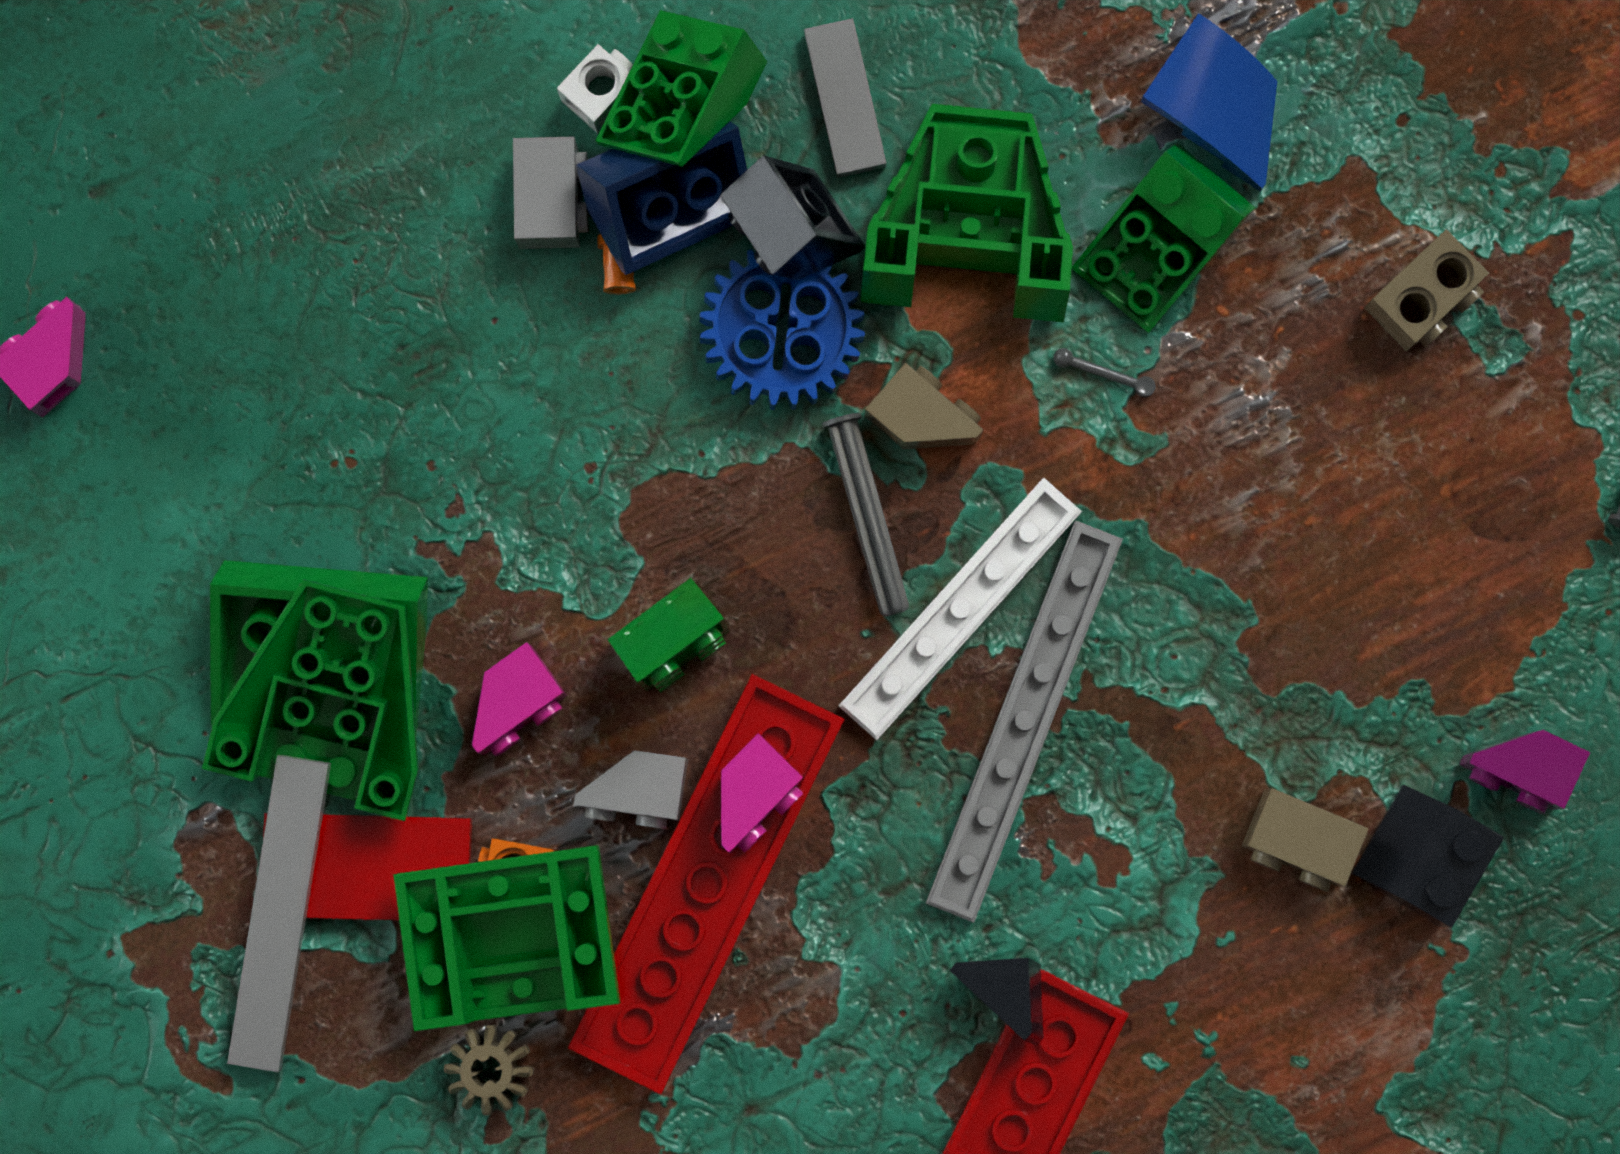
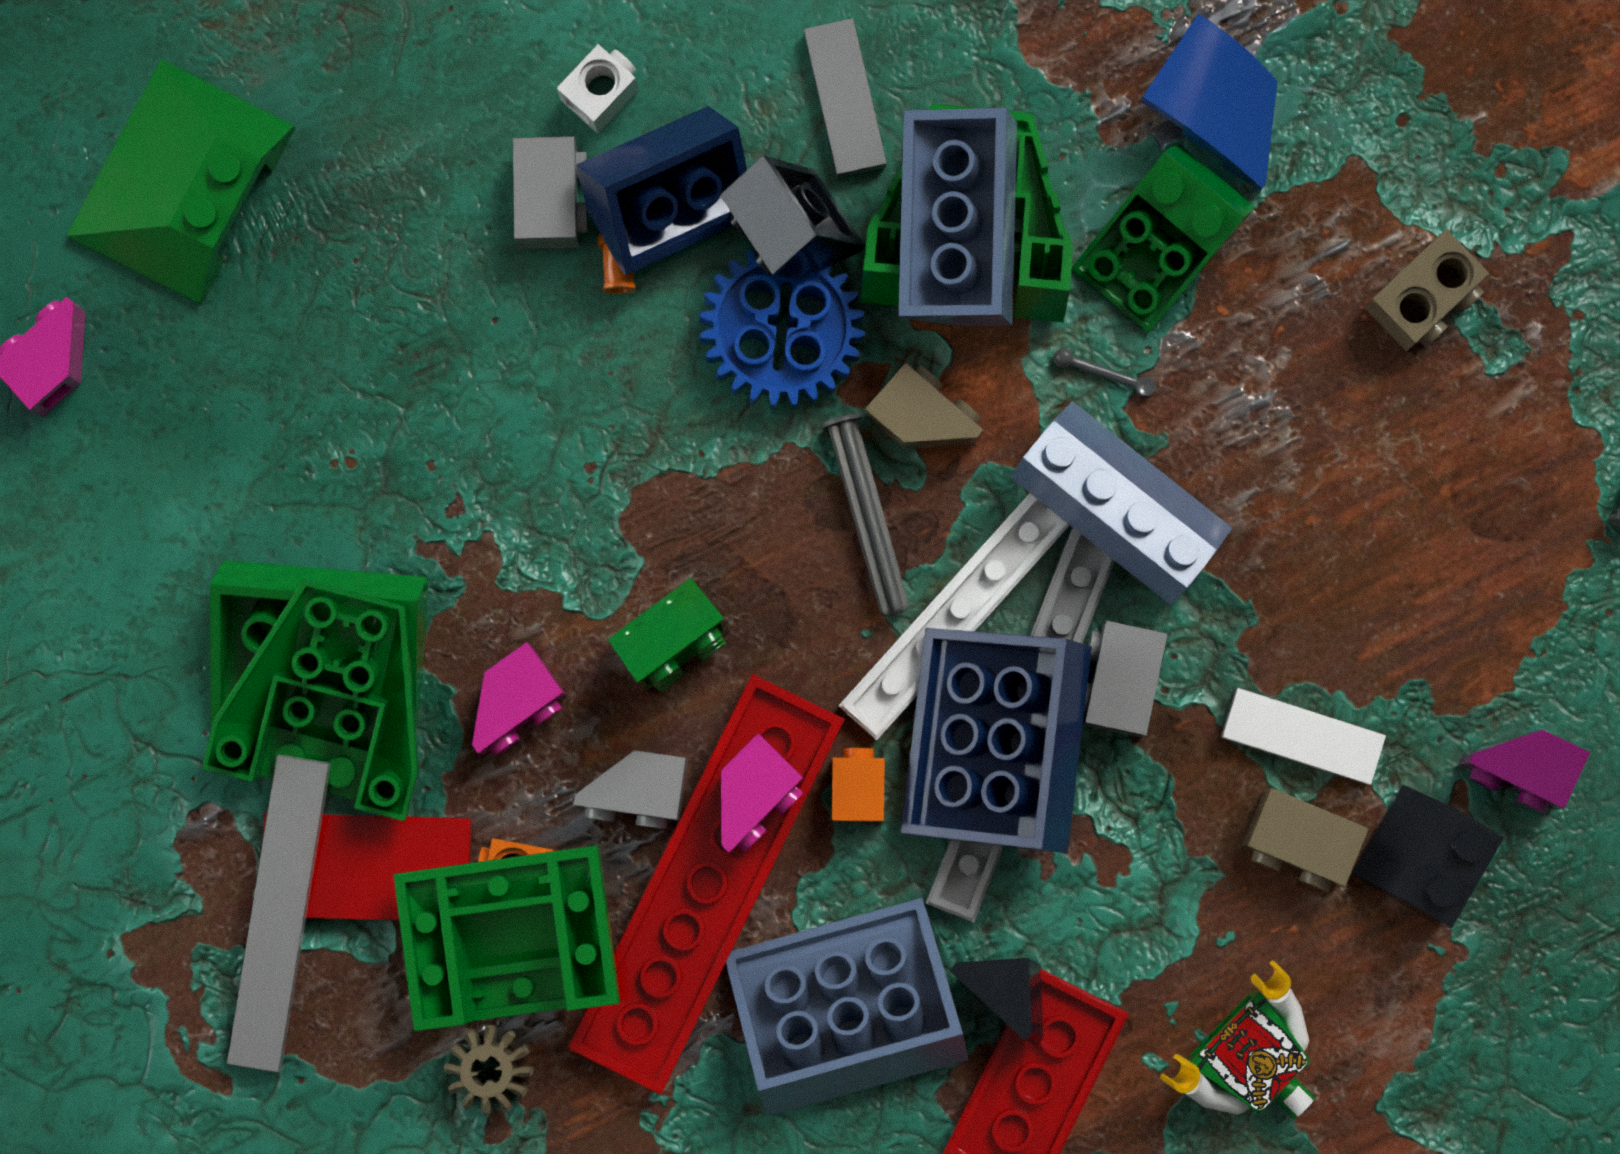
green slope [595,10,767,166] -> none
none -> green slope [66,59,296,305]
none -> sand blue slope [726,898,969,1117]
none -> orange brick [832,748,885,822]
none -> sand blue slope [898,108,1017,326]
none -> dark blue slope [901,628,1092,854]
none -> sand blue slope [1010,401,1232,605]
none -> light grey brick [1083,621,1167,738]
none -> torso [1160,961,1315,1119]
none -> white tile [1220,688,1386,785]

